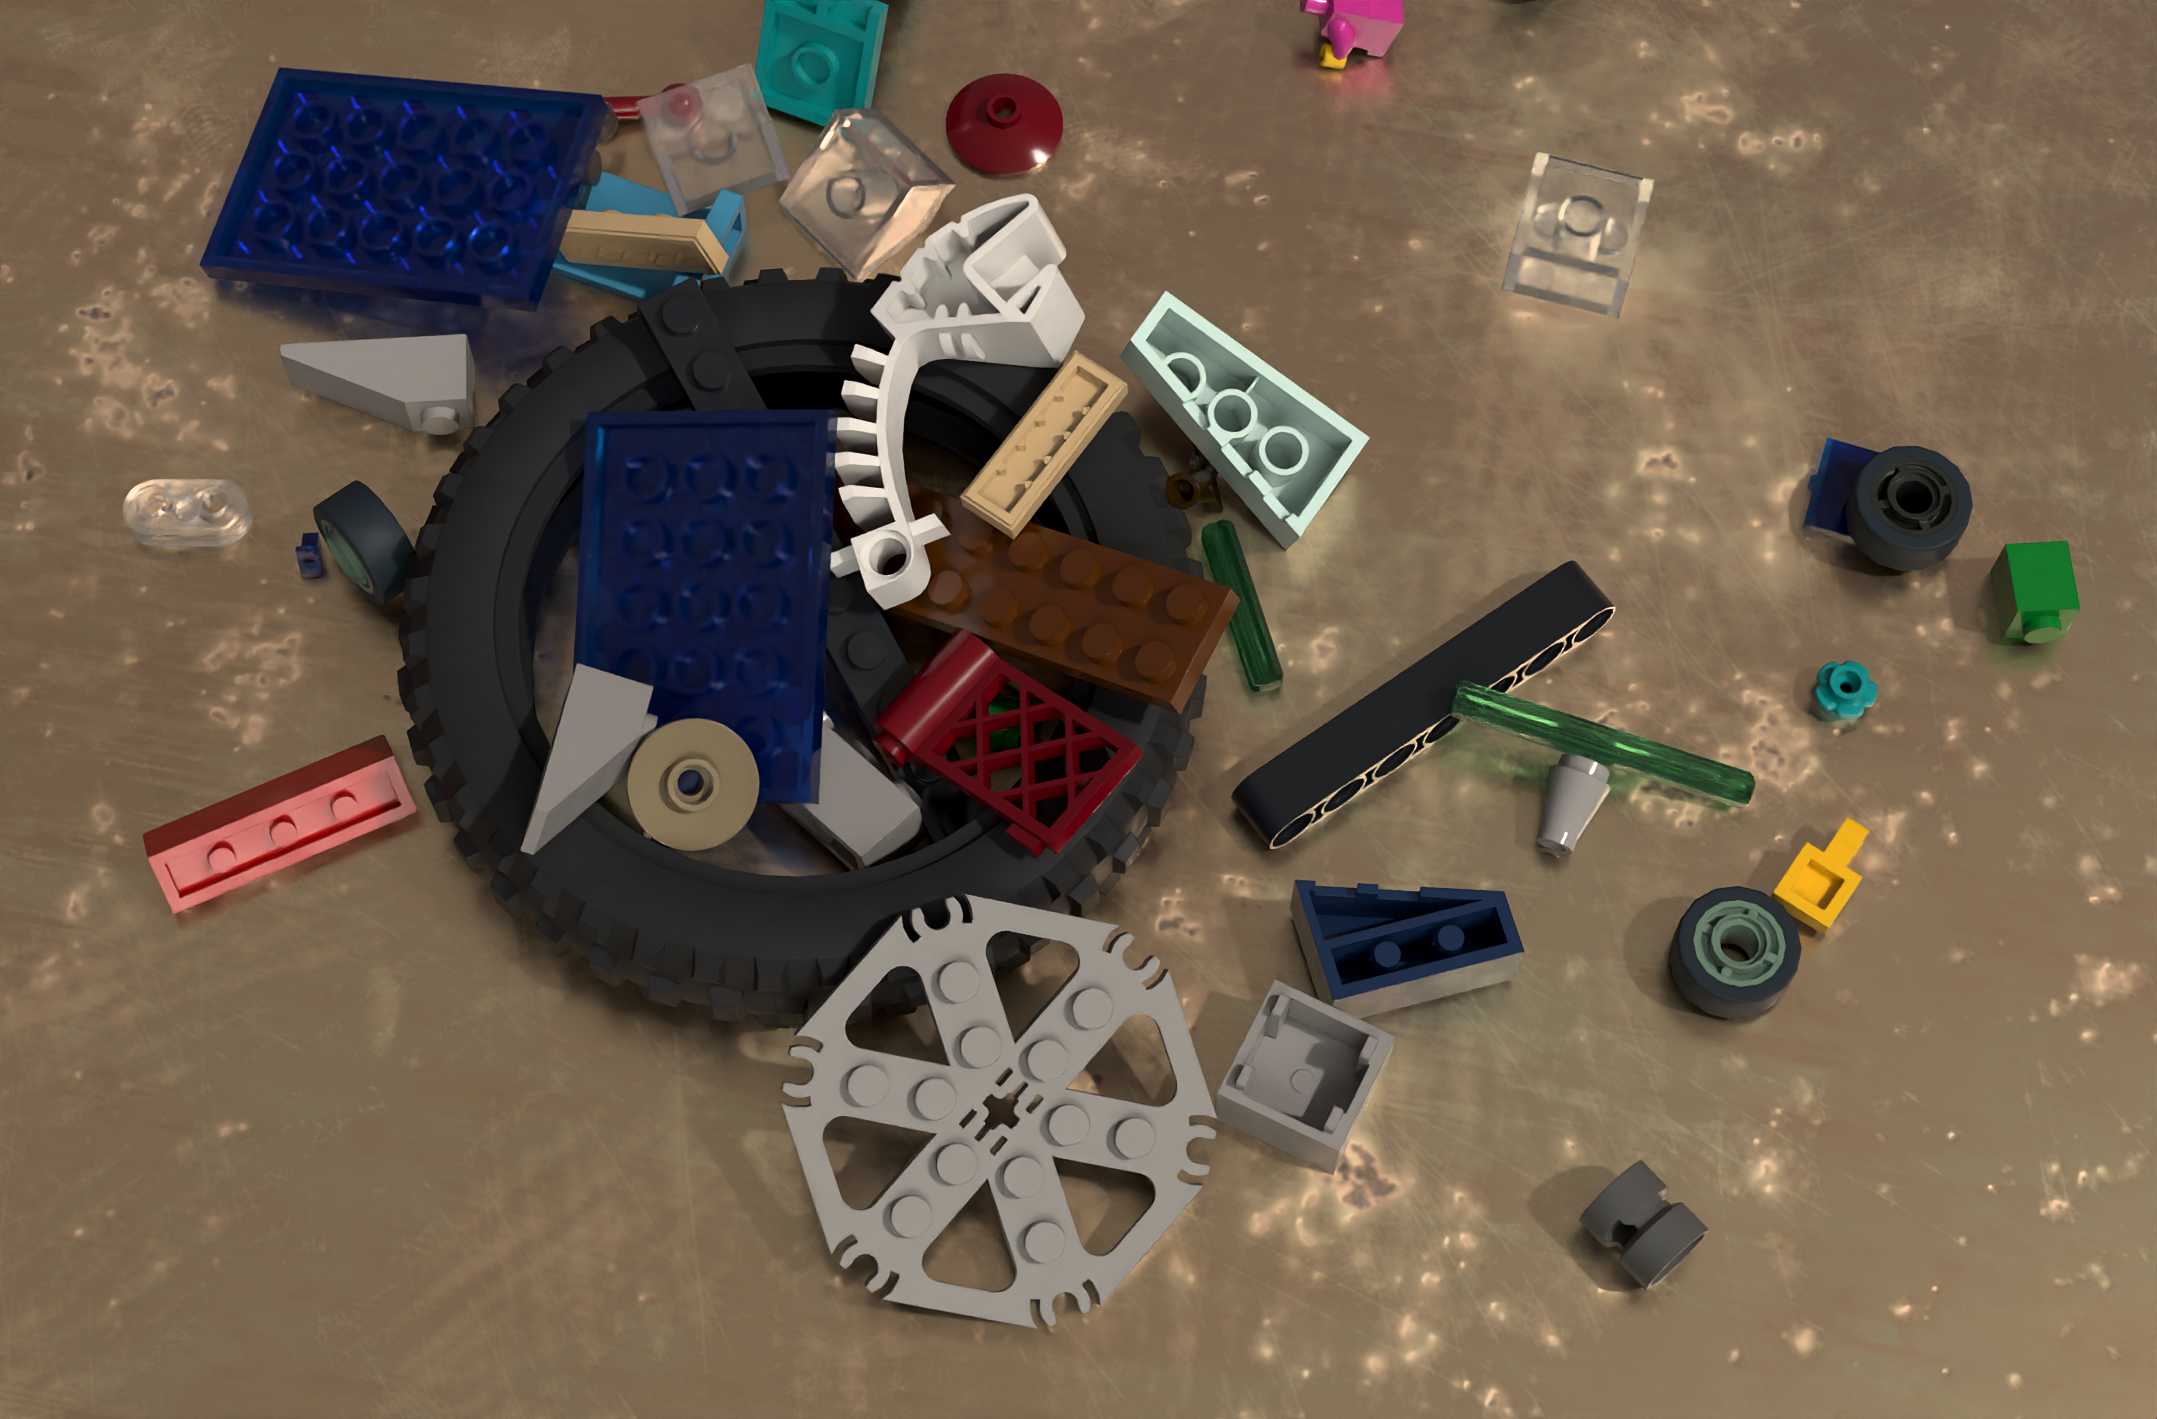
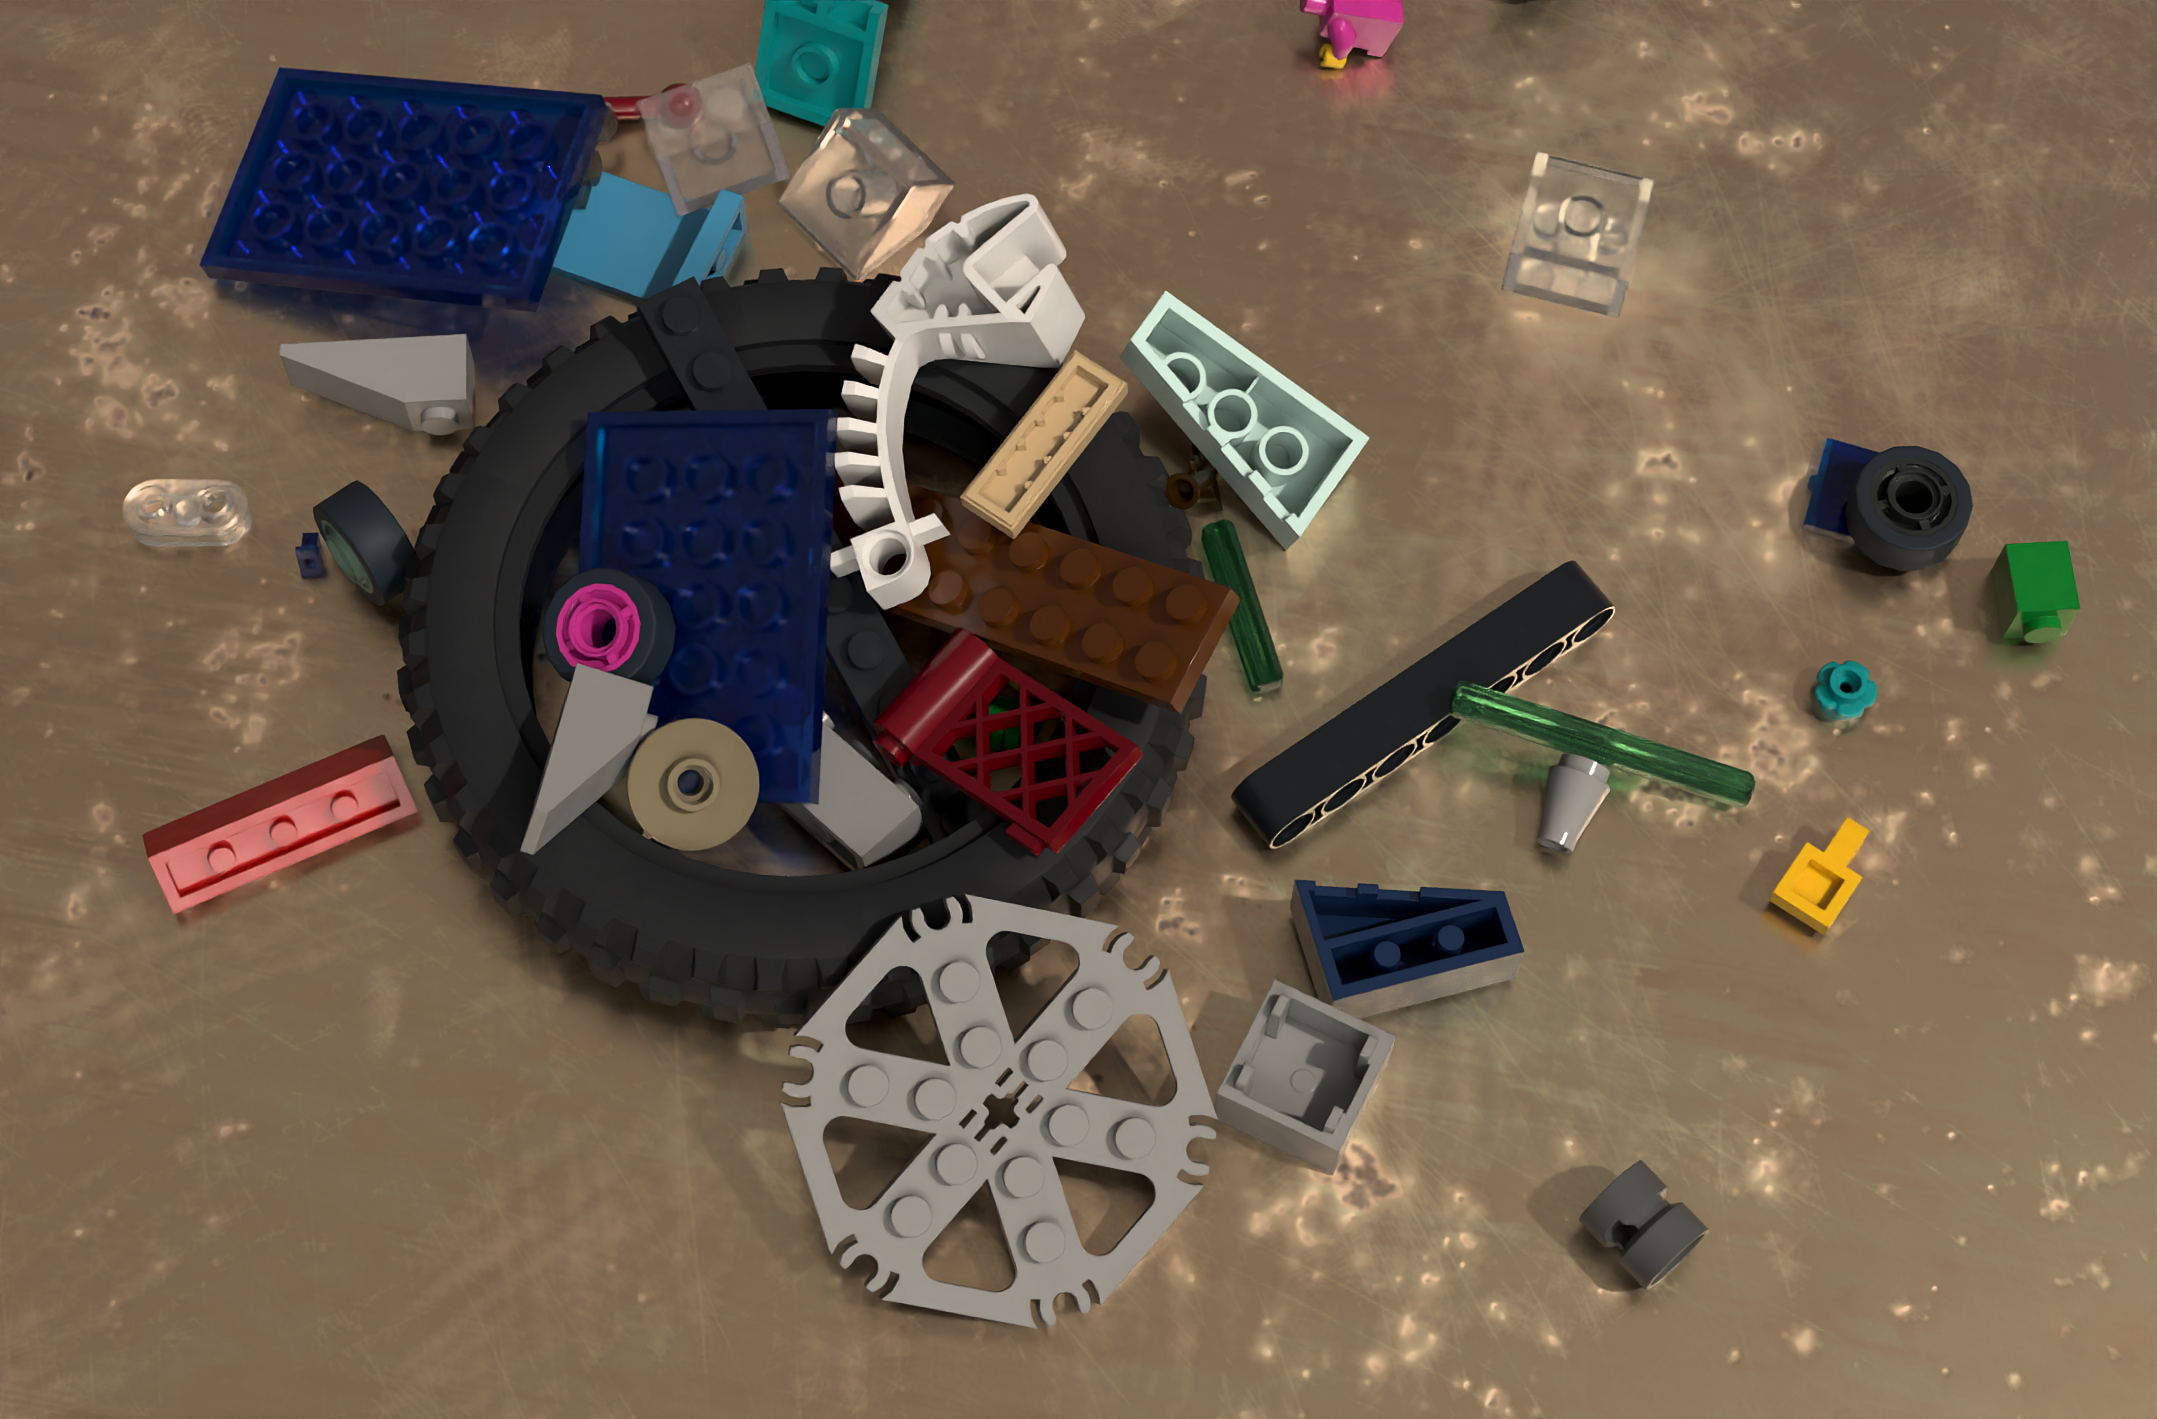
tan plate [542,208,729,275] -> none
dark red dish [946,73,1063,177] -> none
wheel [1669,886,1802,1019] -> none
none -> wheel [542,568,676,685]

